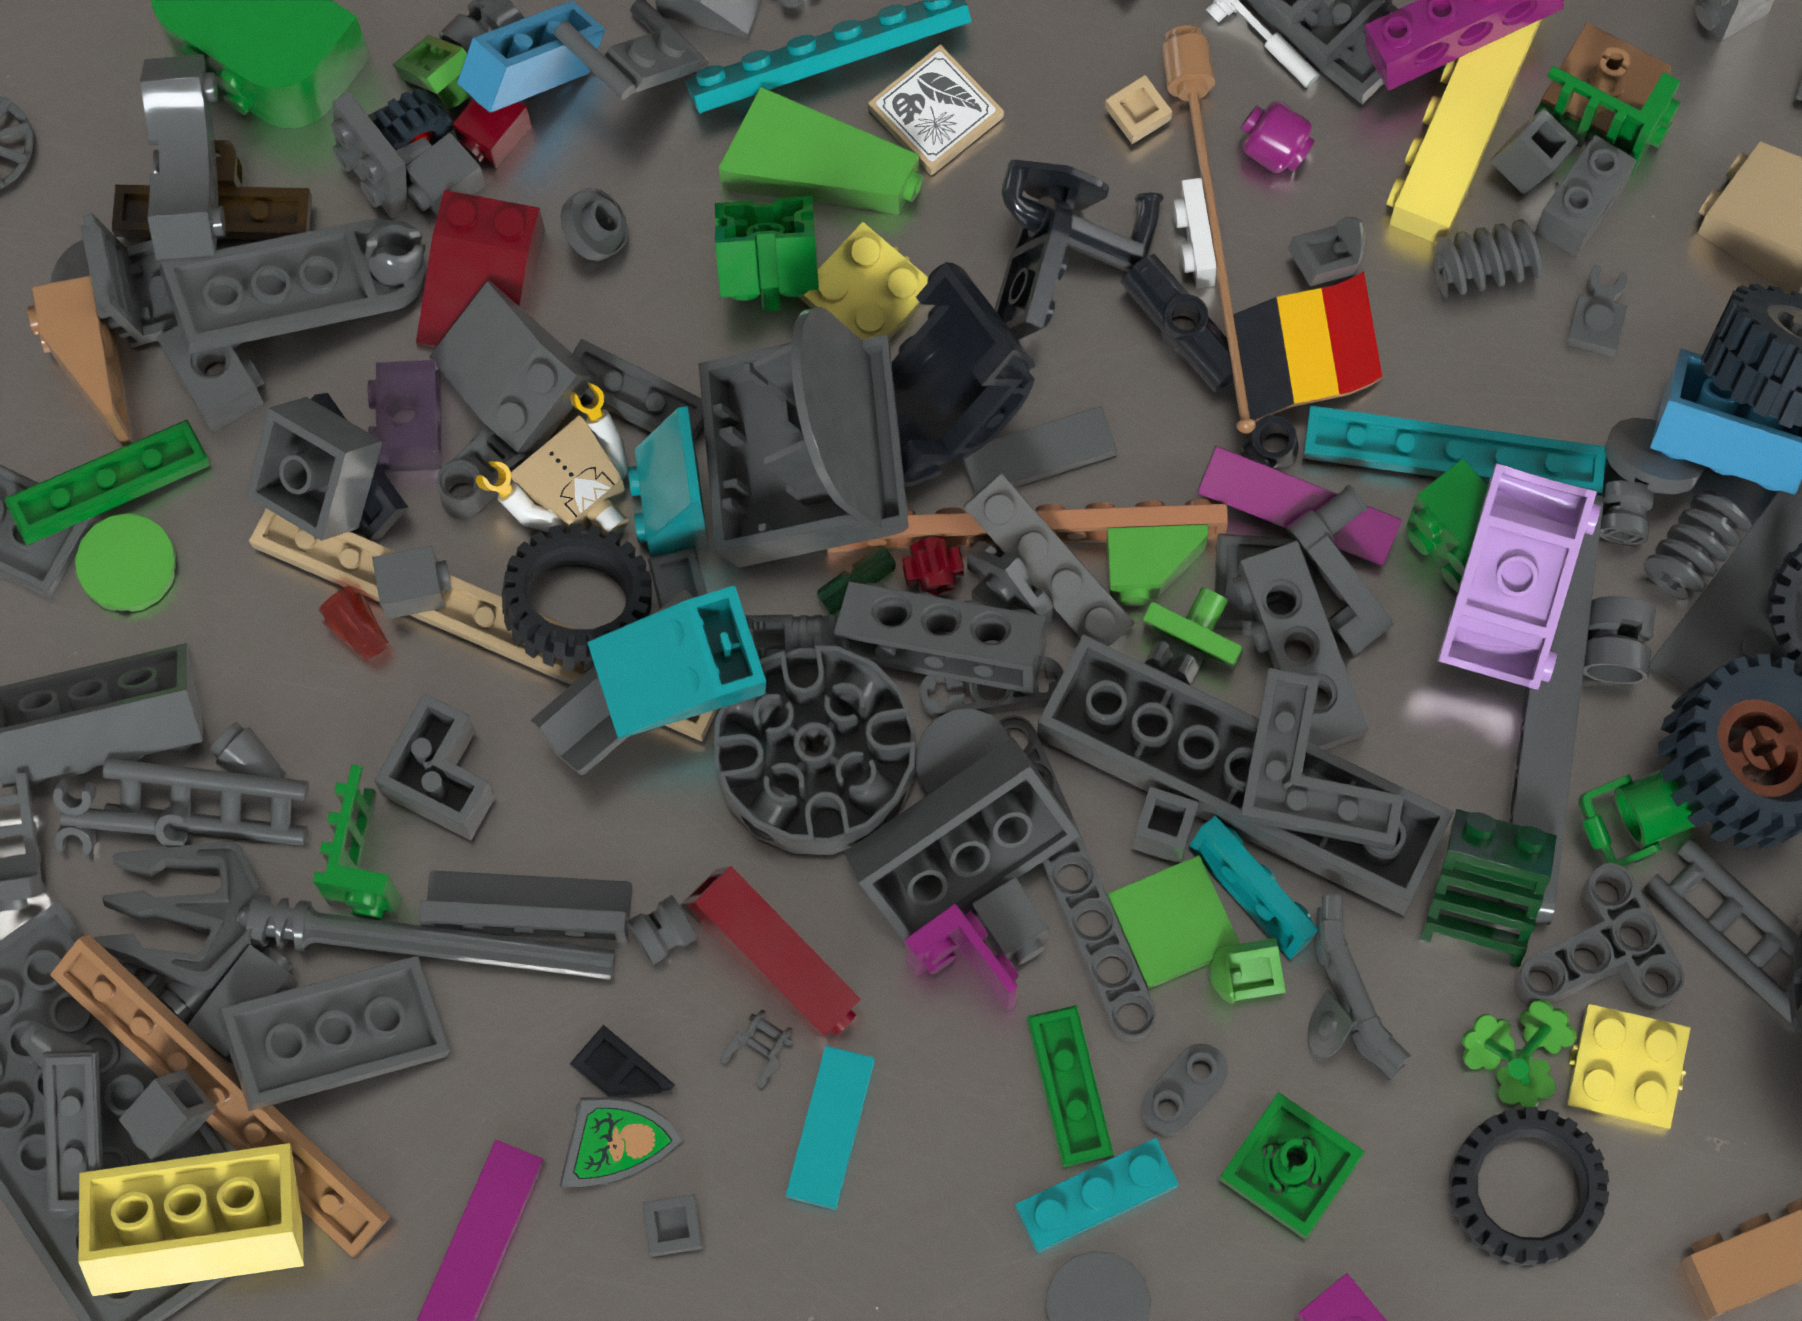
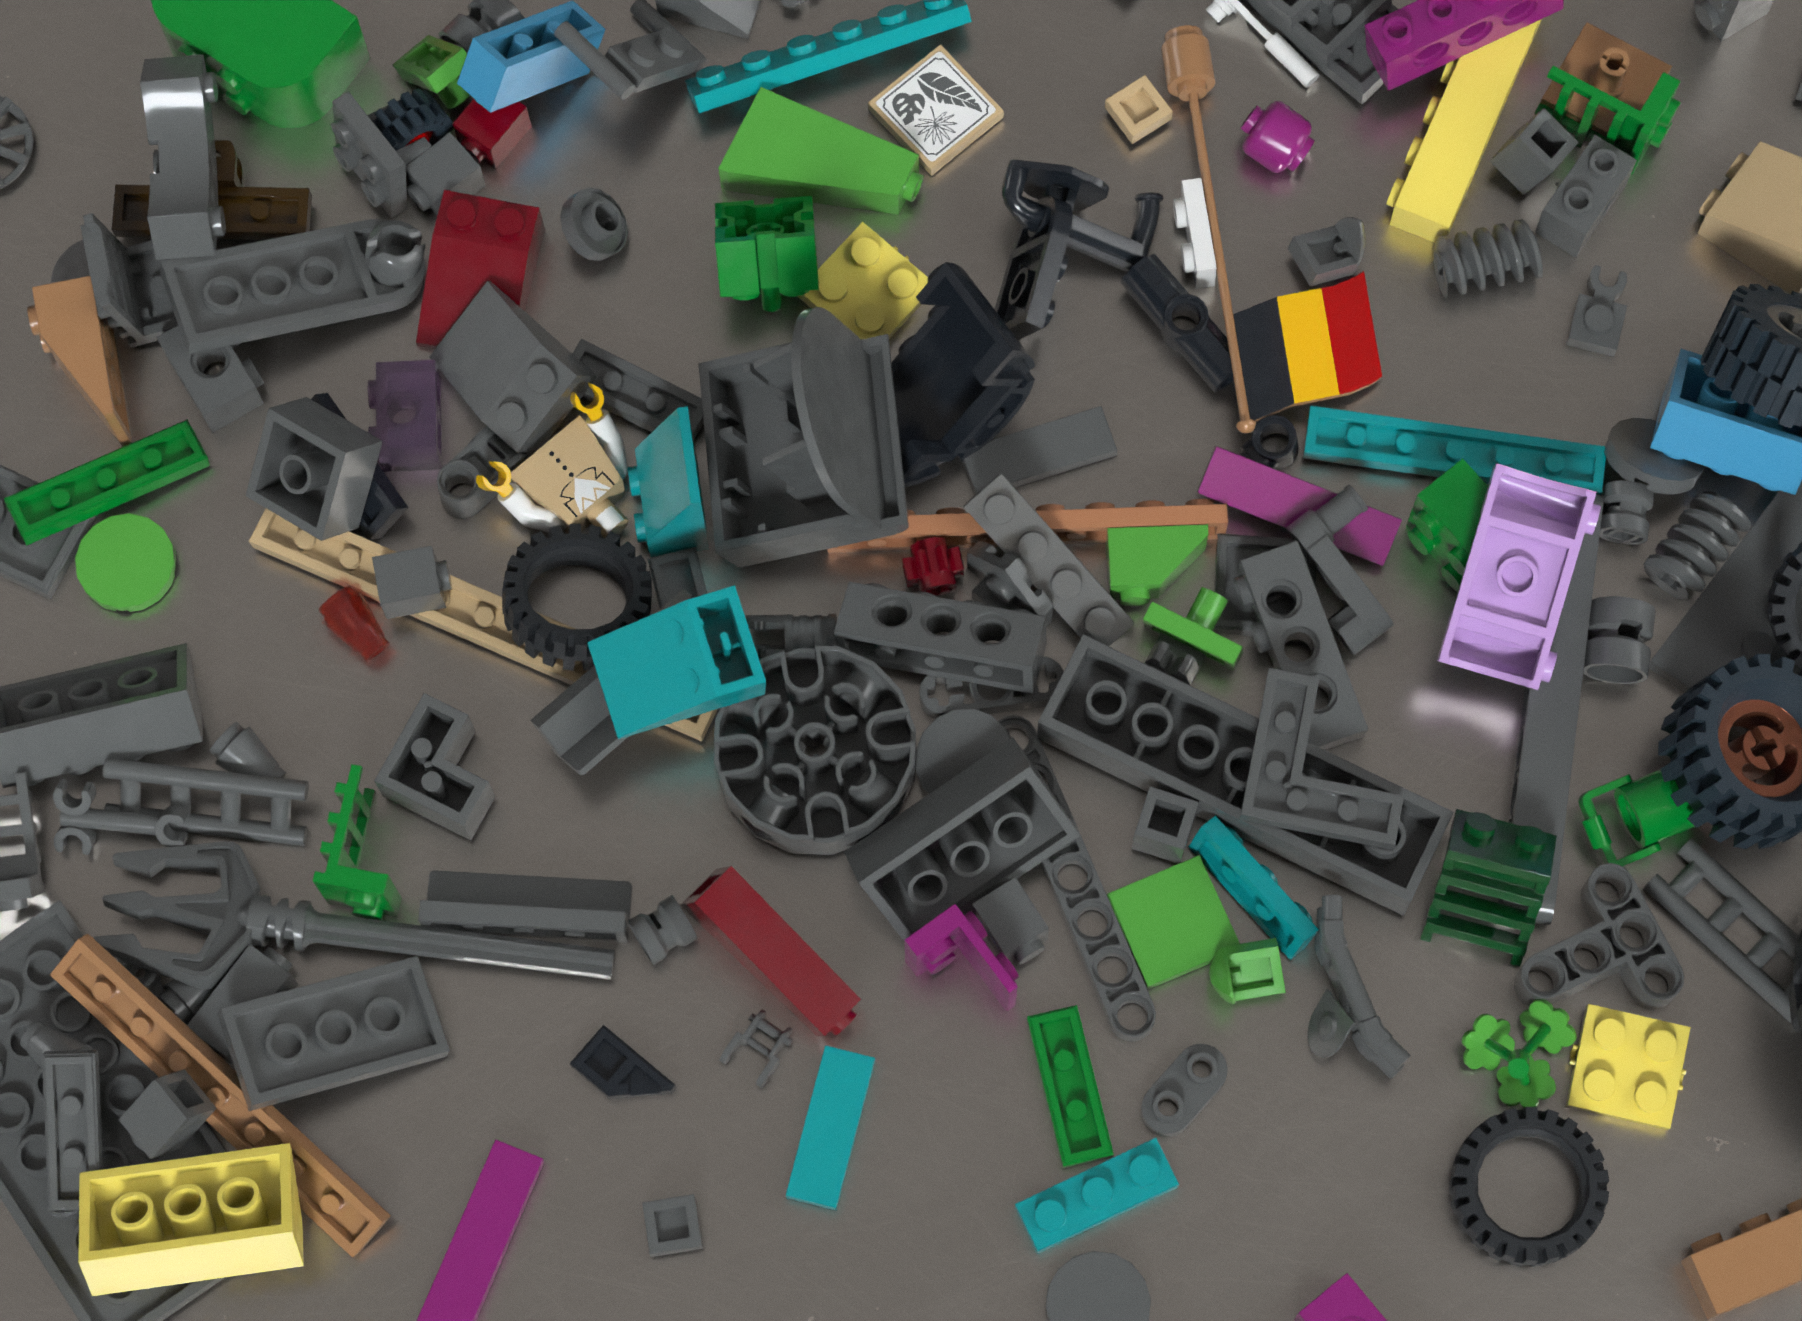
shield [559,1097,683,1187] -> none
clear green piece [817,545,896,614] -> none
green plate [1219,1092,1366,1240] -> none

